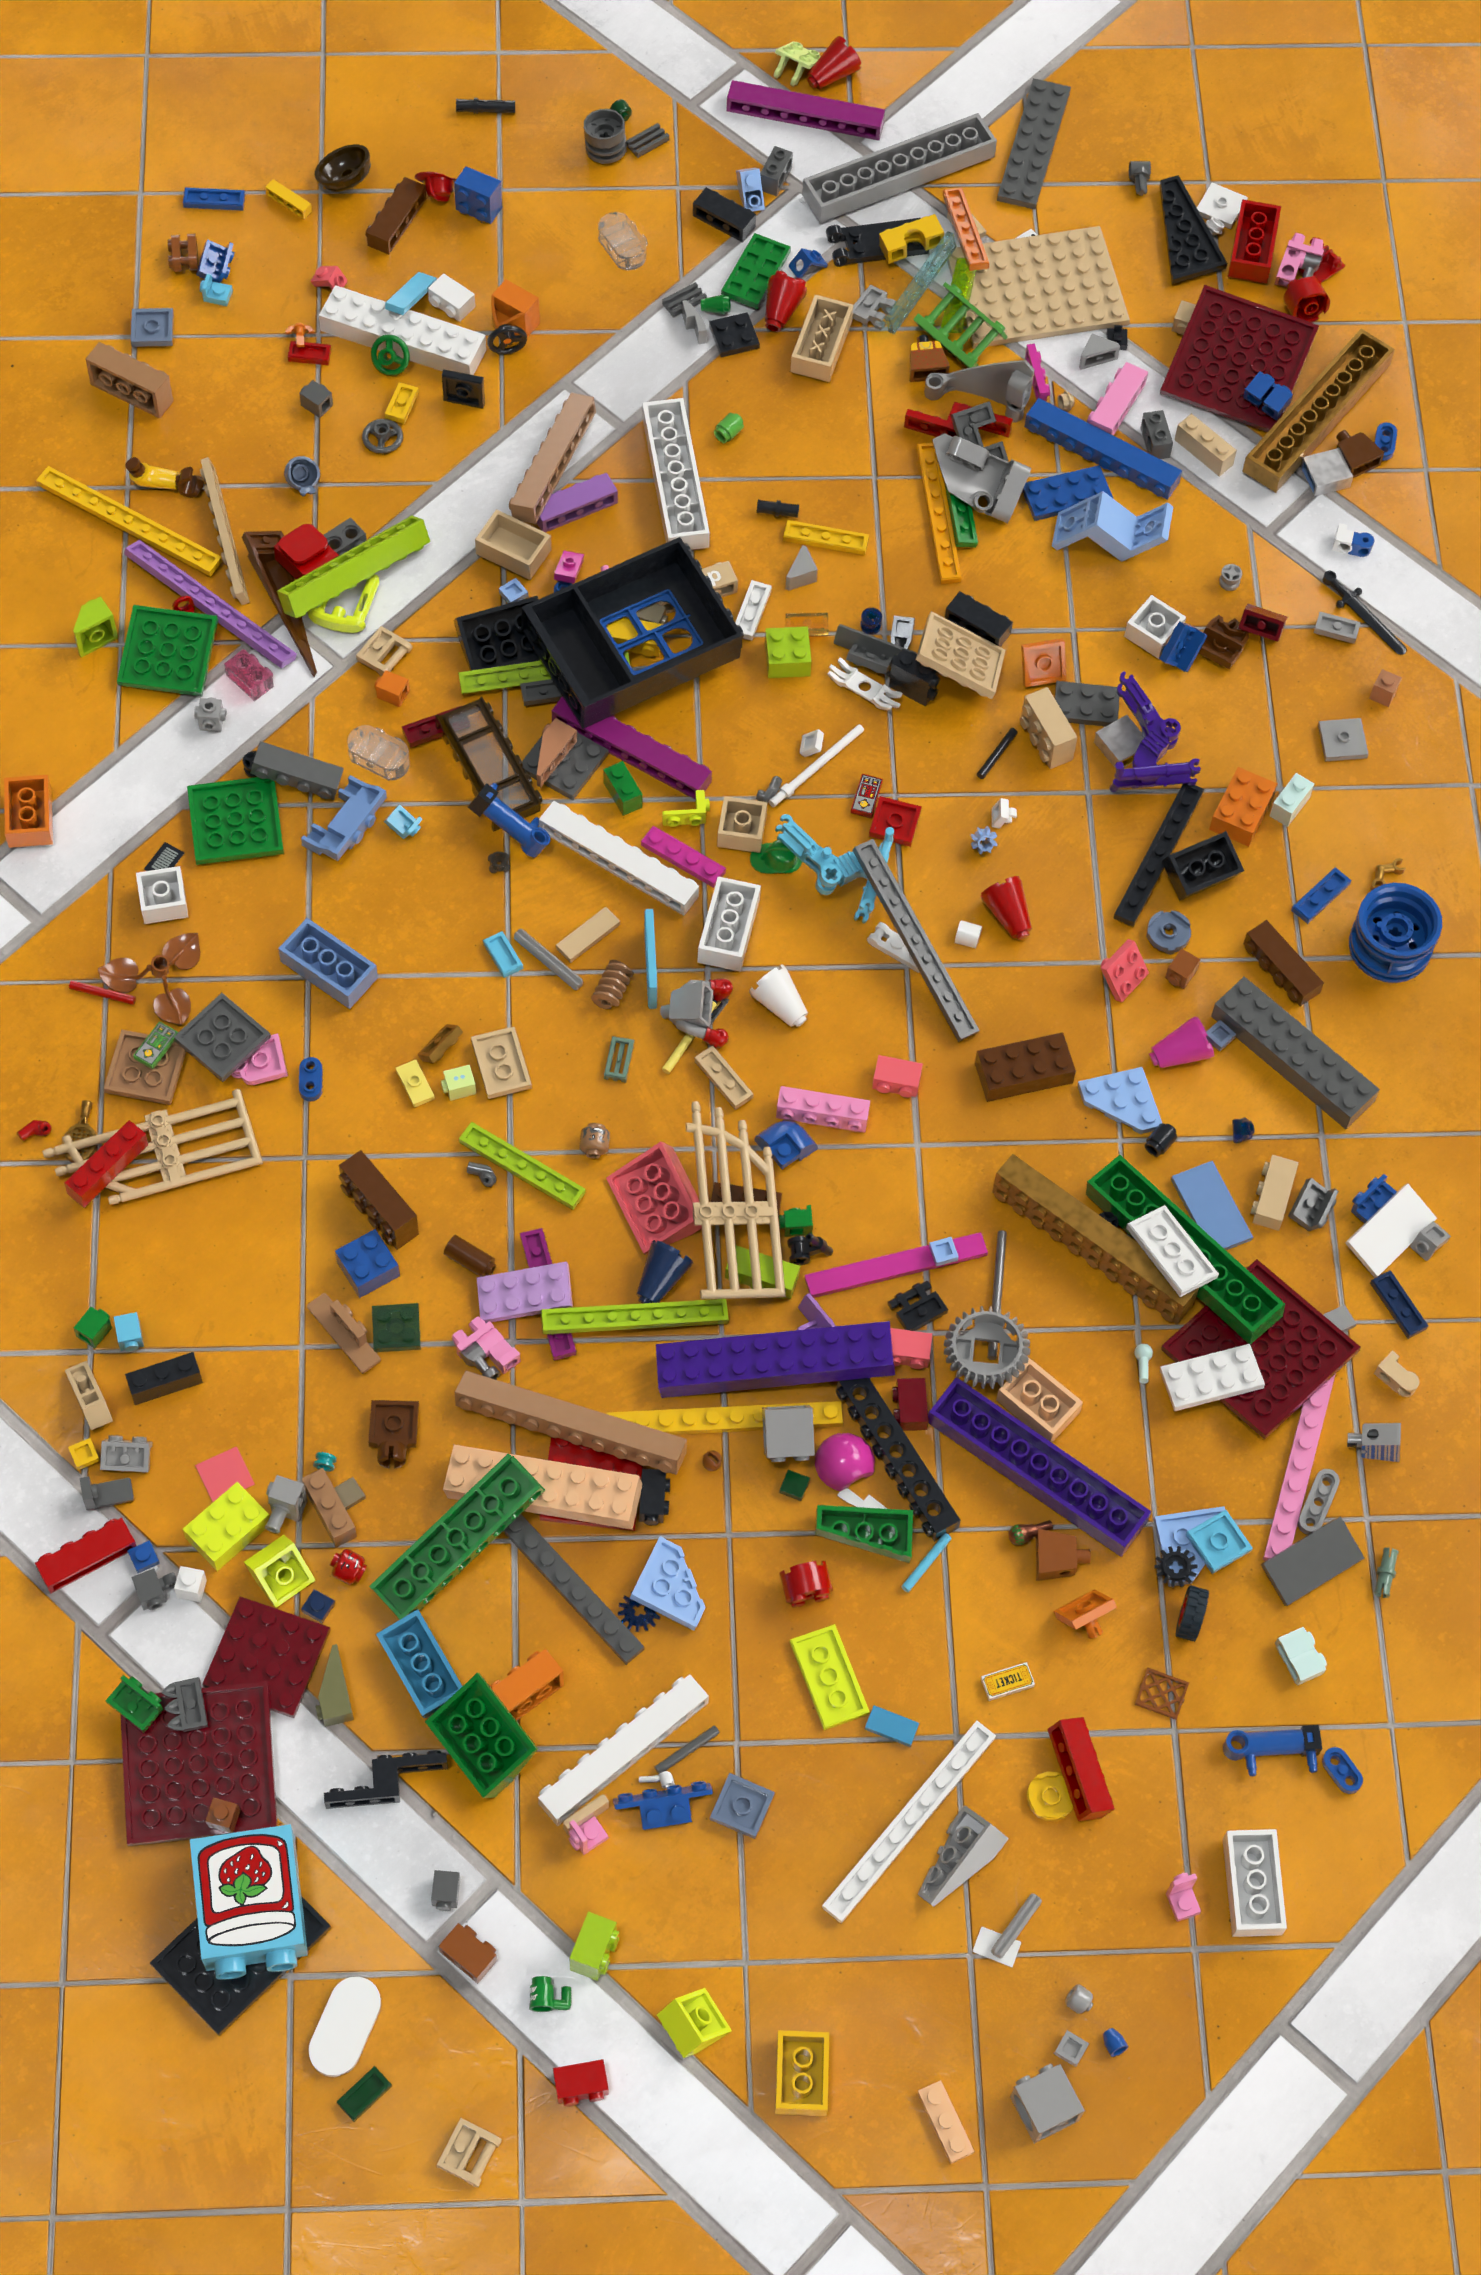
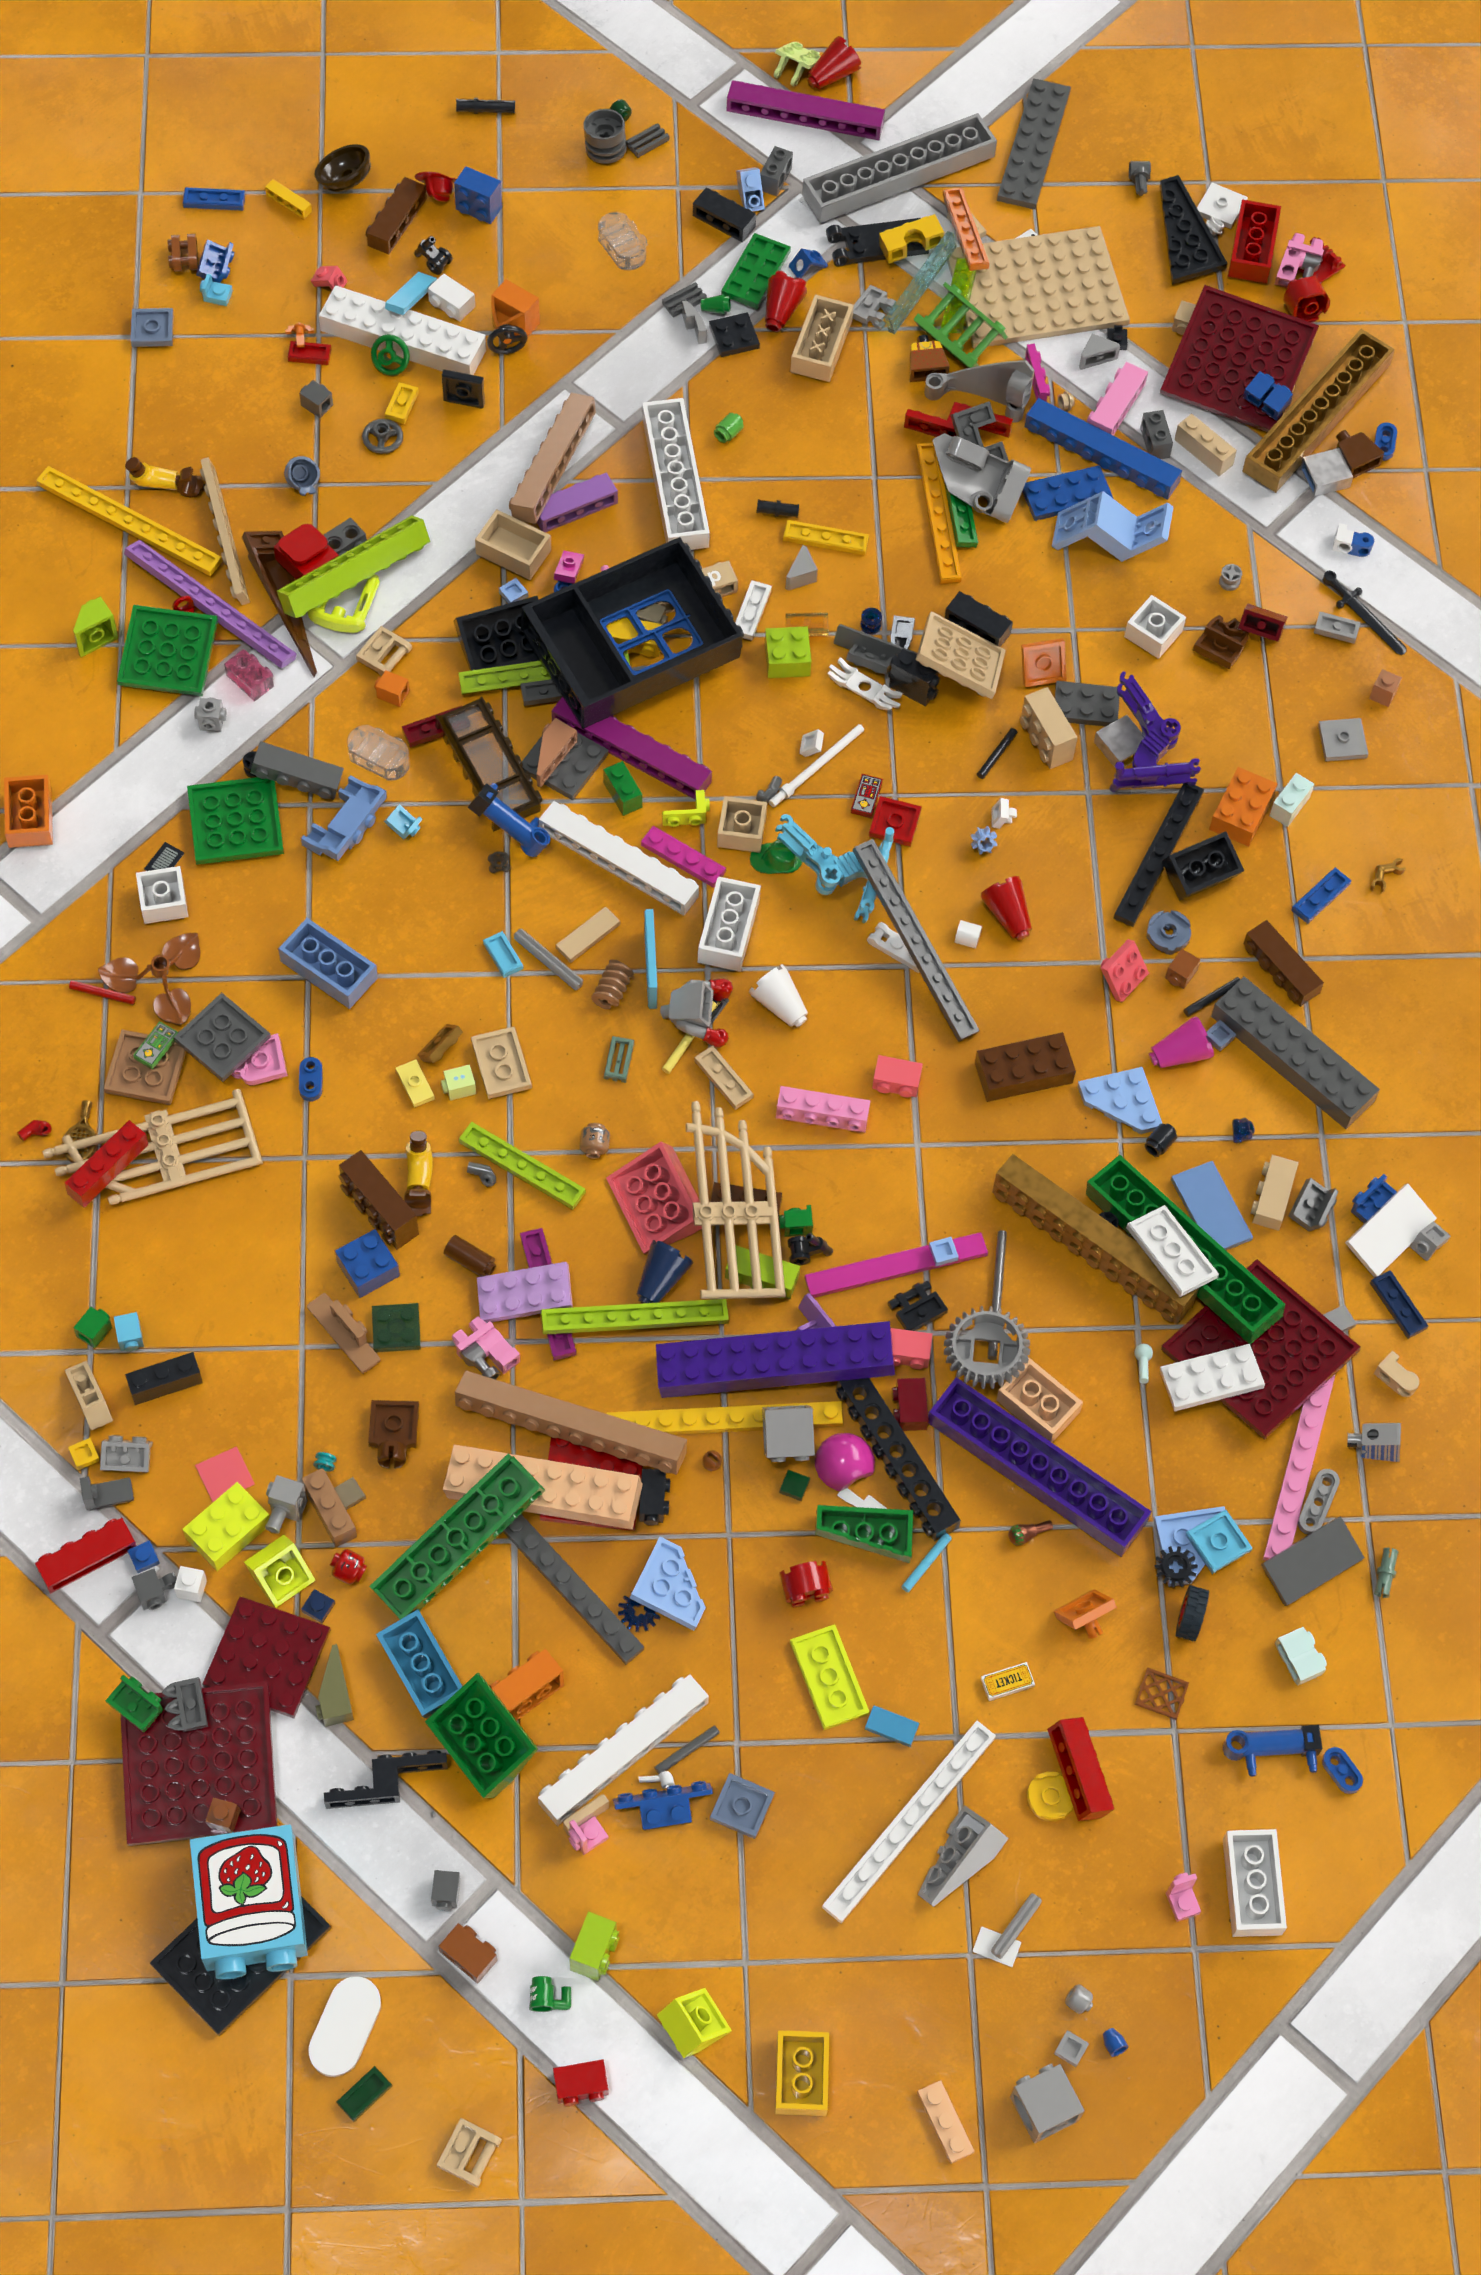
medium nougat brick [85,342,173,418] -> none
blue brick [754,1120,818,1169] -> none
dark orange torso [1036,1529,1091,1581] -> none
blue bracket [1159,621,1207,672] -> none
blue wheel [1349,883,1442,983] -> none
none -> piece [405,1131,433,1216]
none -> black piece [414,236,453,275]
none -> black bar [1184,977,1240,1017]

